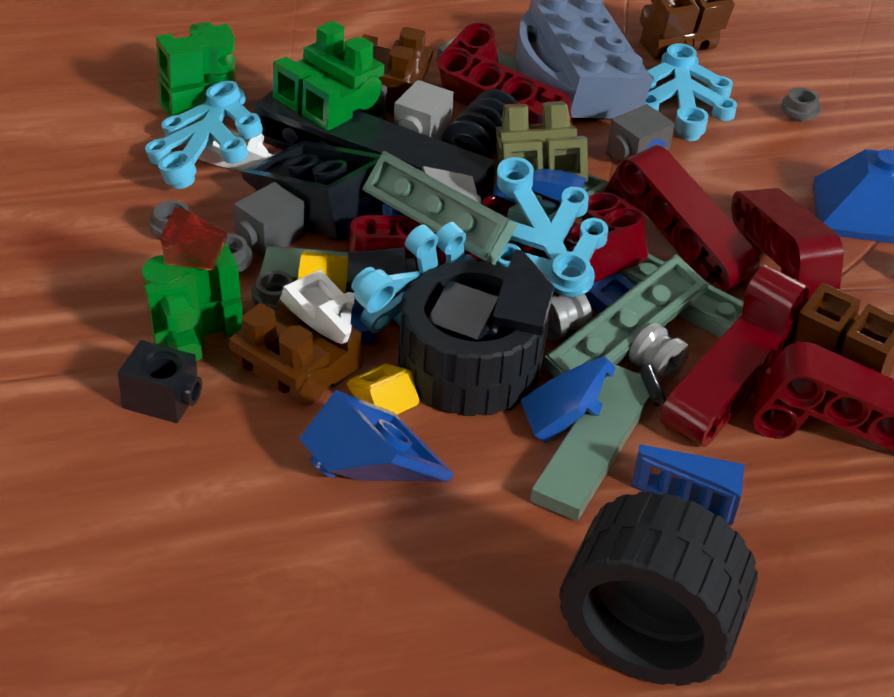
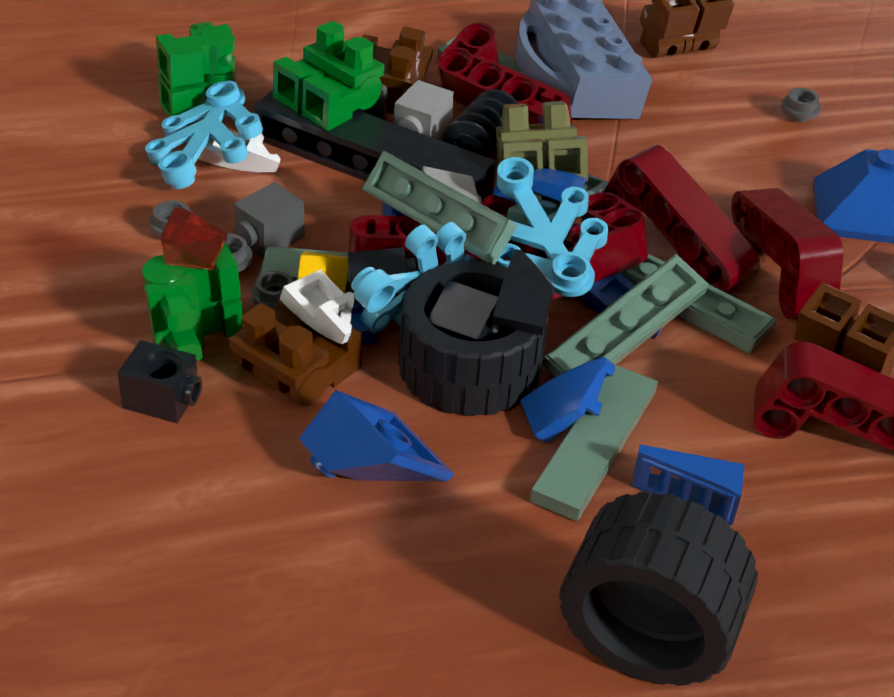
black slope [241,140,386,240] -> none
yellow slope [347,363,419,415] -> none
light grey wheel [546,294,592,341] -> none
dark grey brick [607,104,675,162] -> none
light grey wheel [628,322,690,383] -> none
black leg [639,365,667,406] -> none
medium azure plant [644,43,737,141] -> none
dark red beam [659,265,810,447] -> none

